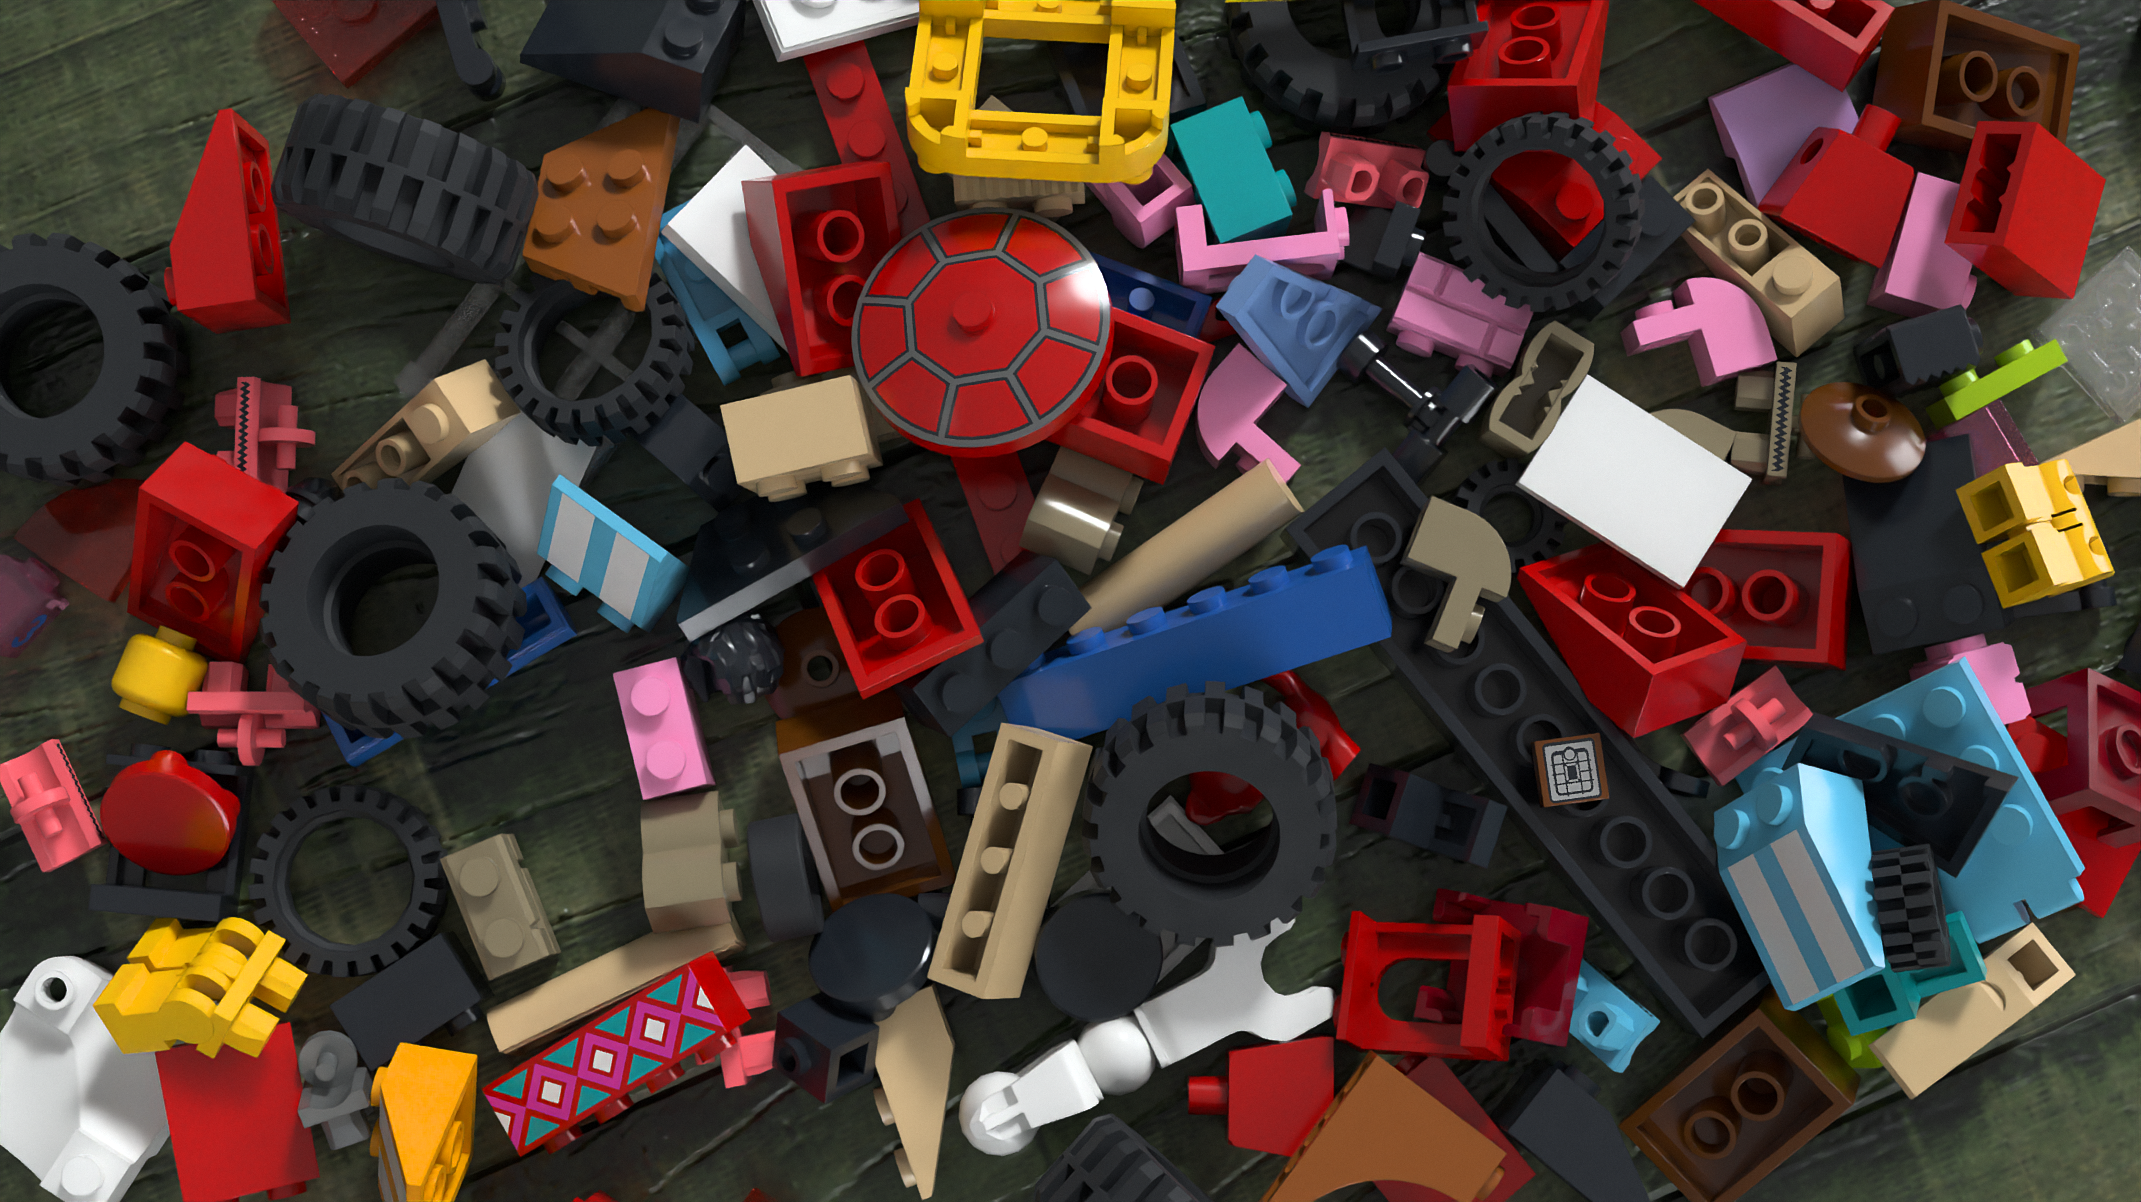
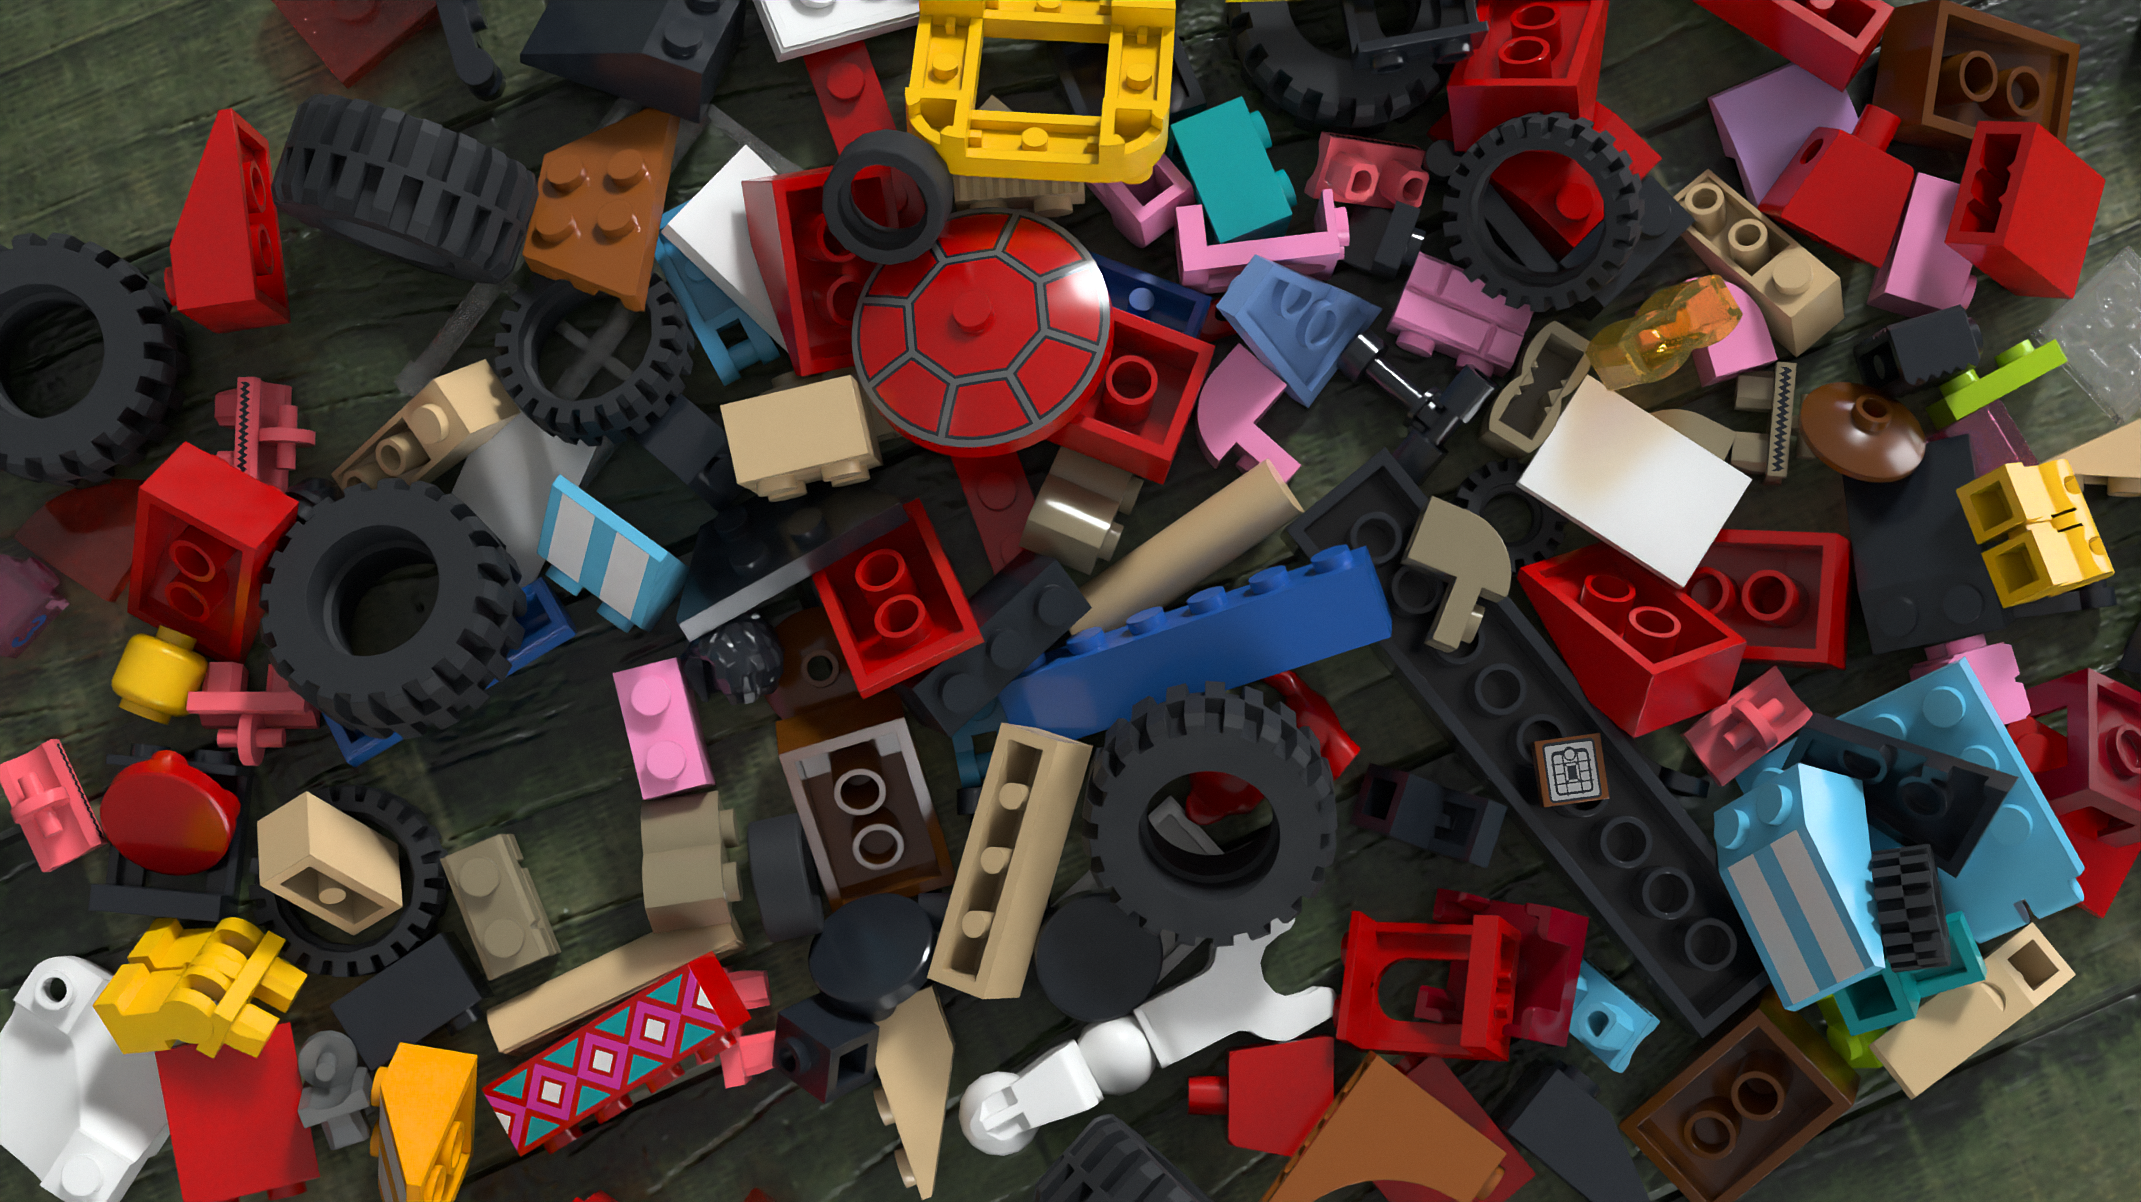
none -> tan brick [257,791,403,936]
none -> black tyre [822,129,954,265]
none -> clear yellow brick [1585,275,1743,391]

